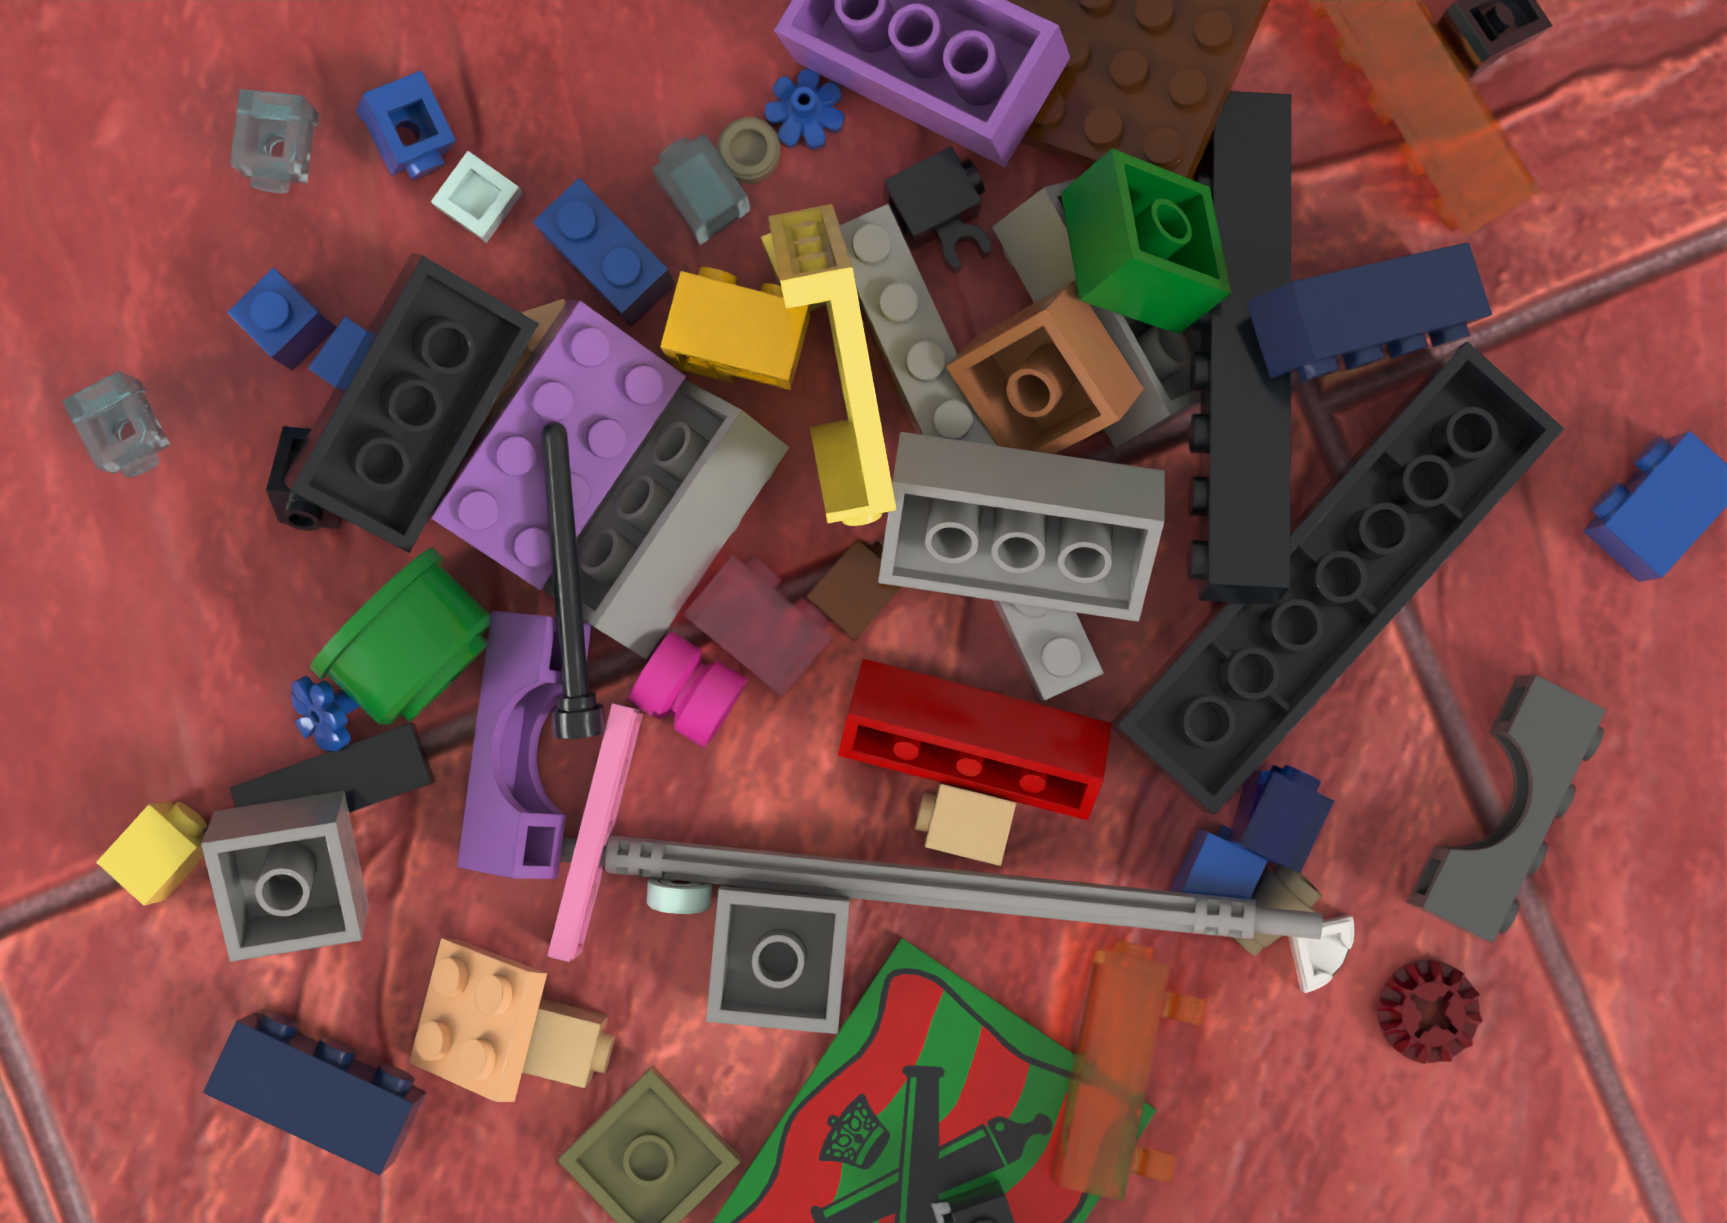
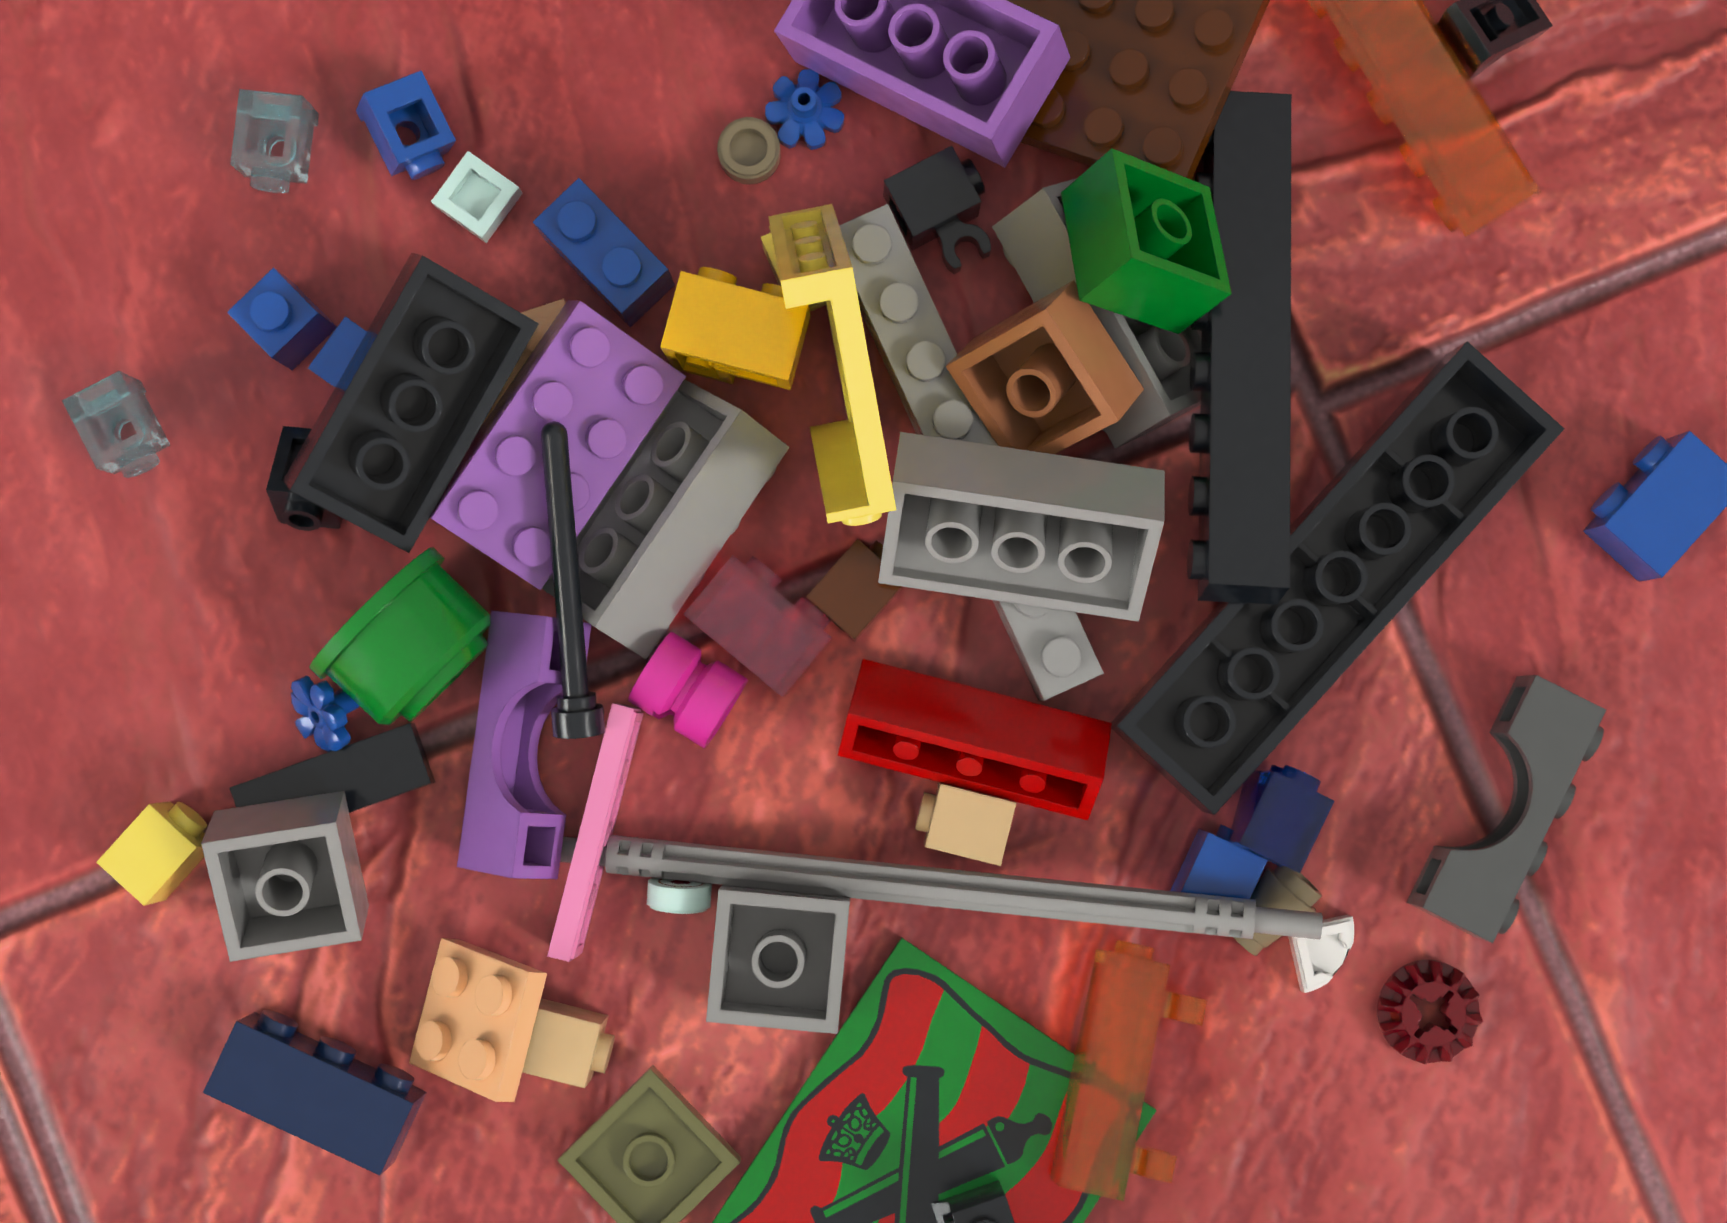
clear light blue brick [651,133,751,245] -> none
dark blue brick [1246,242,1492,383] -> none

